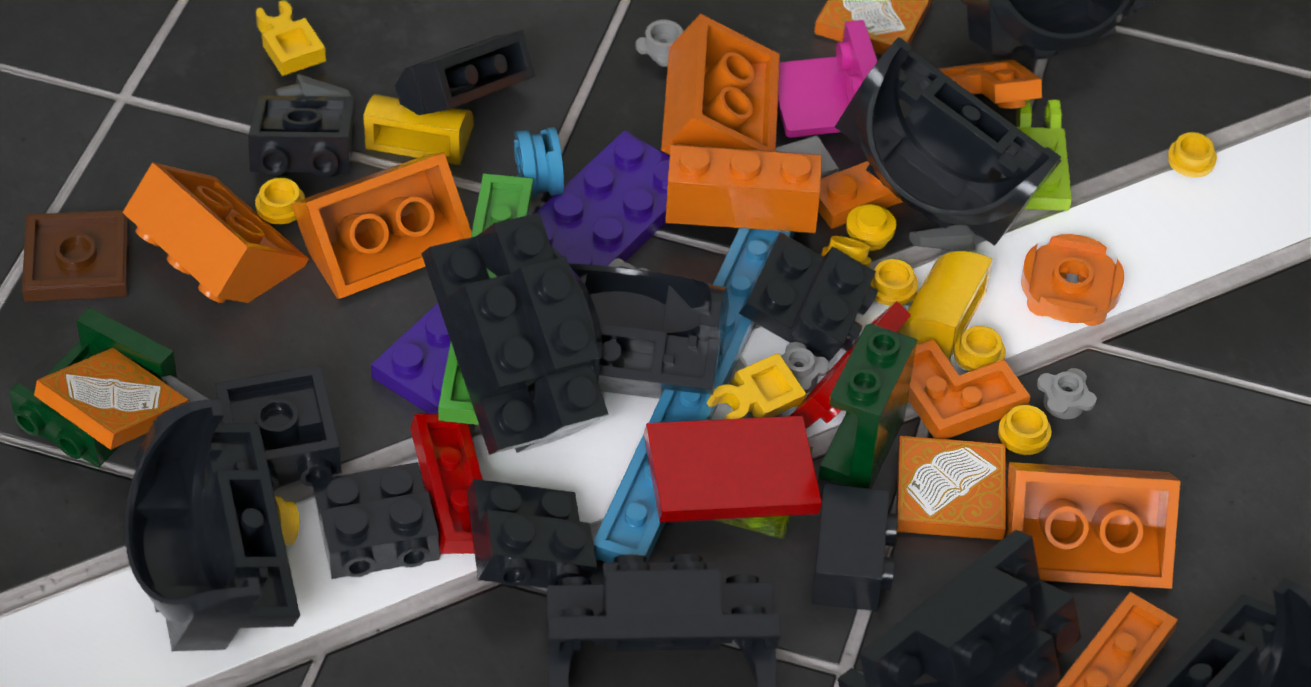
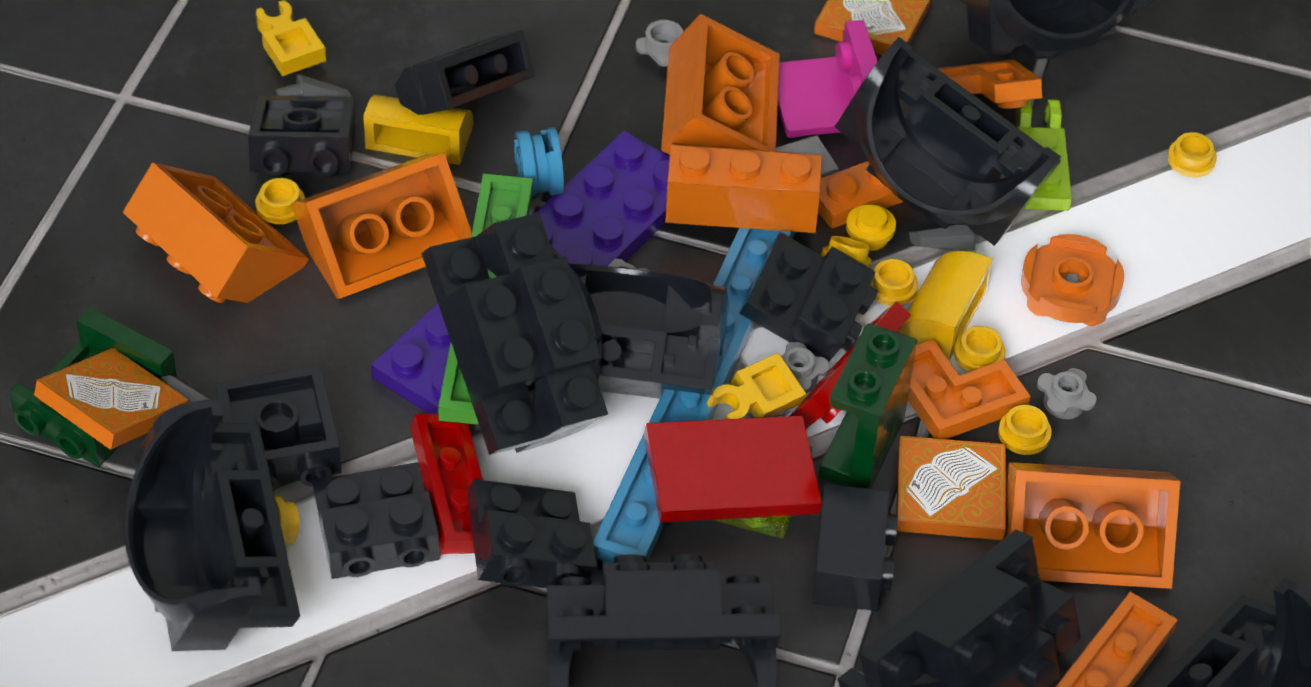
reddish brown tile [22,210,129,302] -> none

